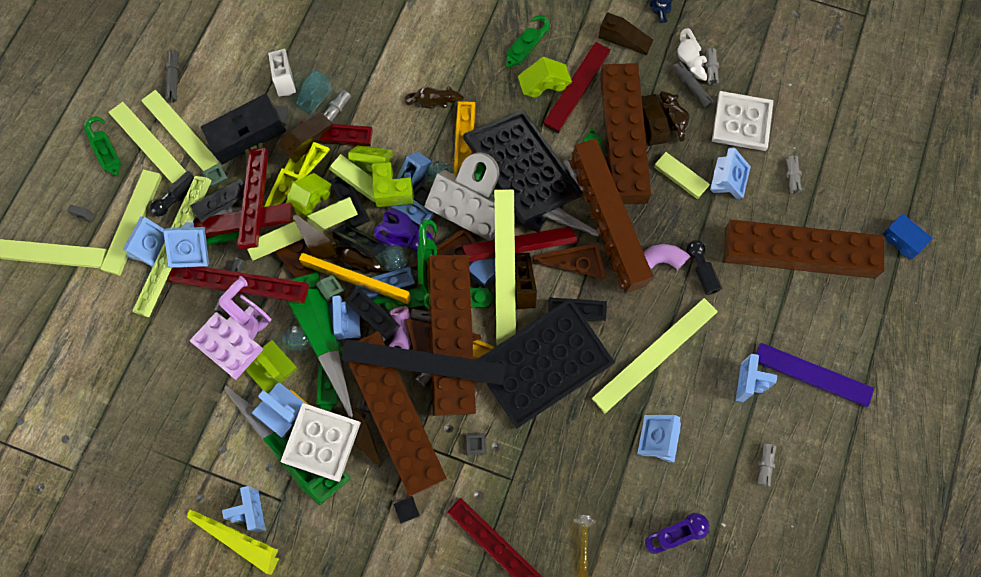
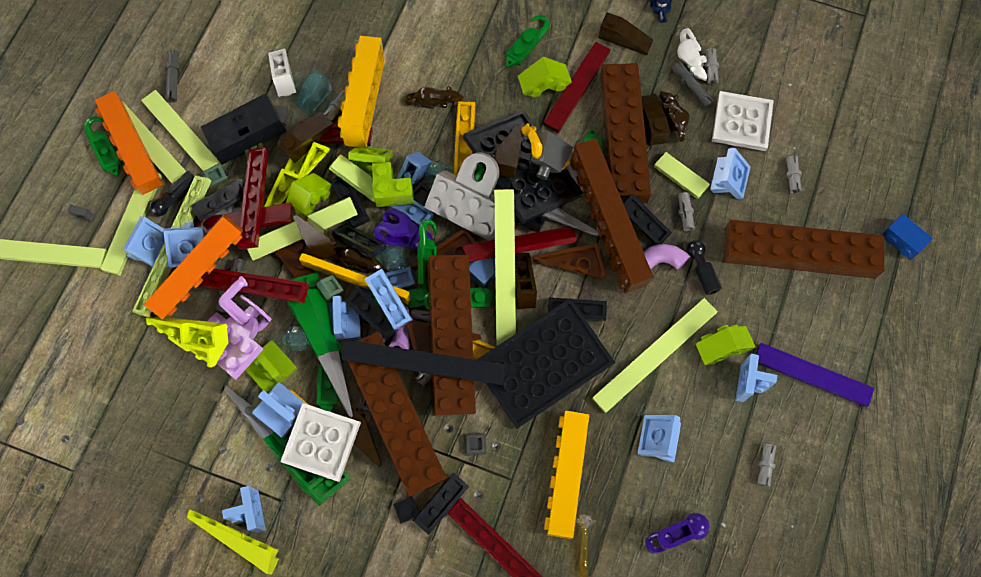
none -> orange brick [95,91,163,195]
none -> orange brick [144,215,243,320]
none -> neon yellow wedge [146,316,228,367]
none -> yellow brick [338,36,385,148]
none -> light blue plate [365,269,412,330]
none -> black plate [412,473,469,535]
none -> dark brown slope [491,122,524,178]
none -> dark grey torso [521,123,574,180]
none -> yellow brick [544,411,589,539]
none -> black plate [623,194,672,245]
none -> light grey pin [678,192,695,231]
none -> lime brick [696,324,756,365]

